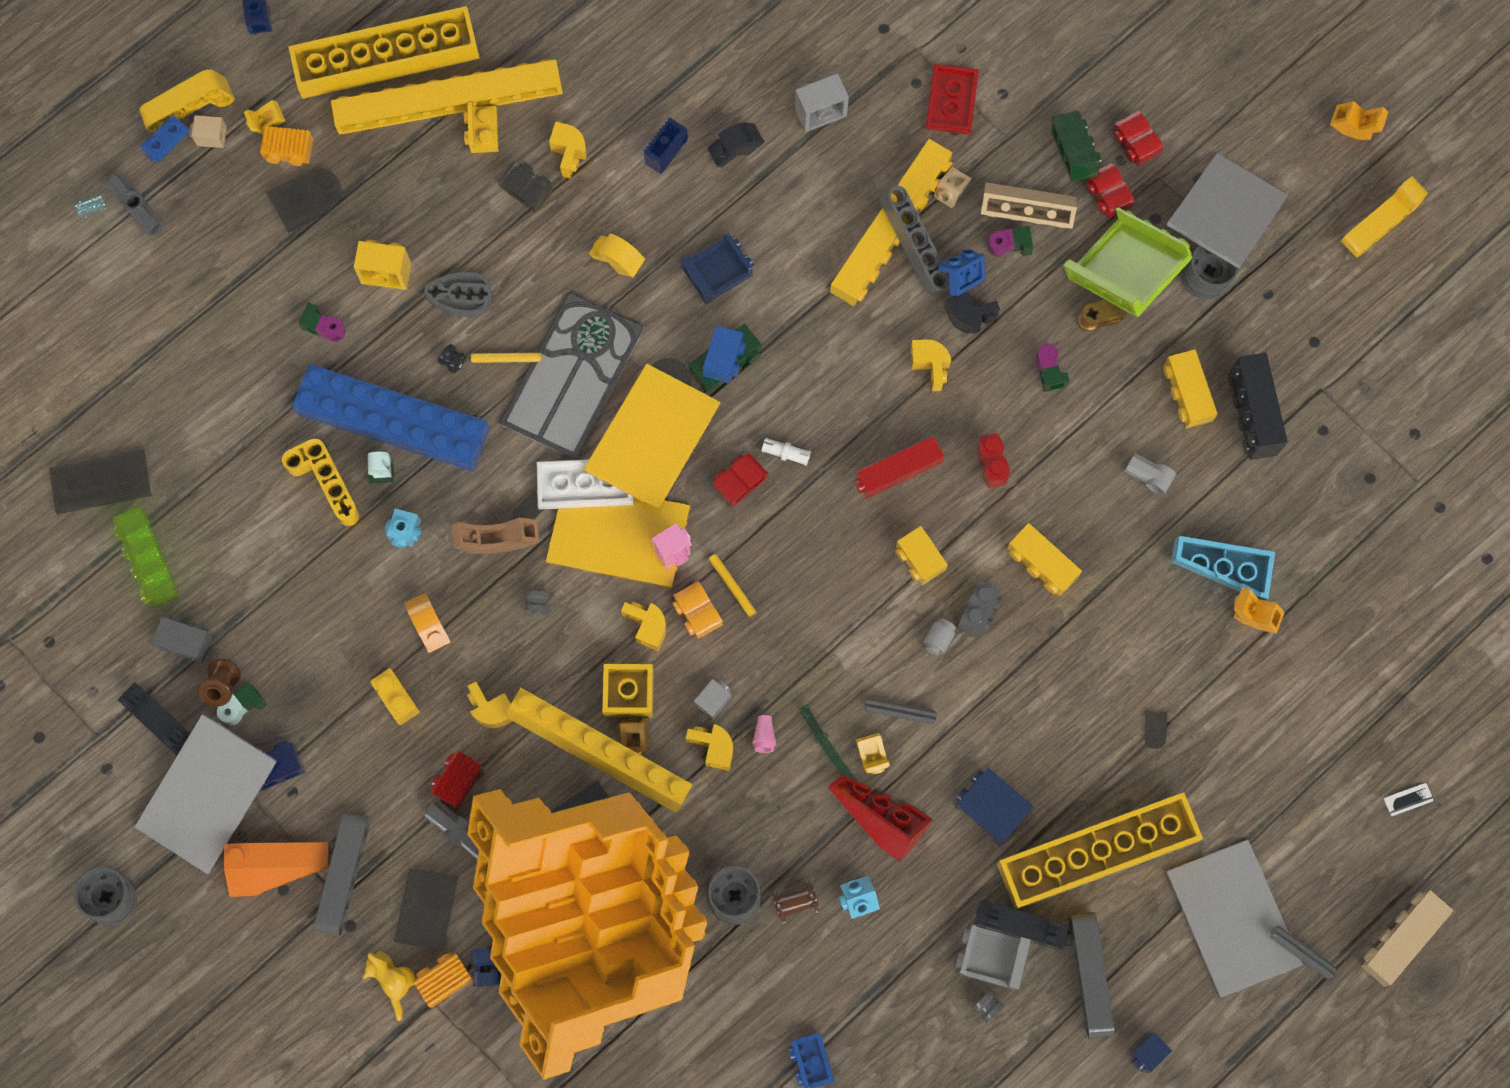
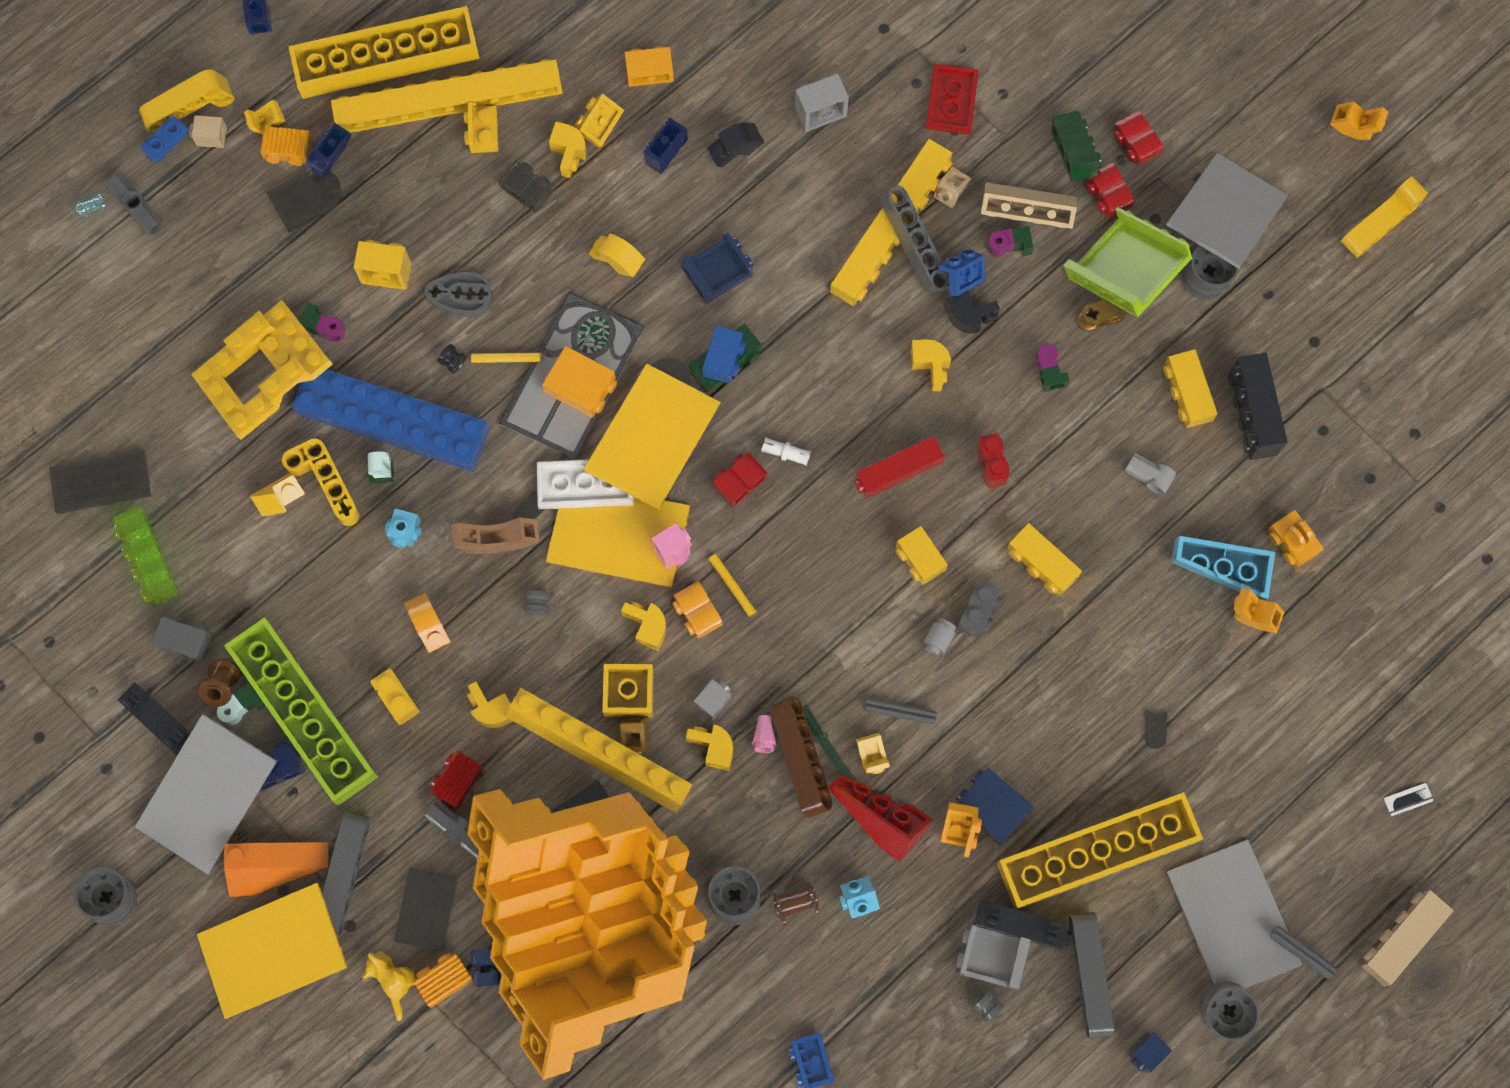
none -> yellow piece [191,300,333,440]
none -> yellow piece [197,883,348,1019]
none -> lime brick [224,617,378,806]
none -> yellow slope [250,472,305,516]
none -> clear blue brick [305,122,352,178]
none -> light orange brick [542,346,617,418]
none -> yellow bracket [574,94,624,148]
none -> light orange brick [625,46,674,87]
none -> reddish brown beam [771,696,833,818]
none -> light orange bracket [941,802,982,858]
none -> dark grey wheel [1200,981,1260,1041]
none -> light orange brick [1267,510,1324,570]

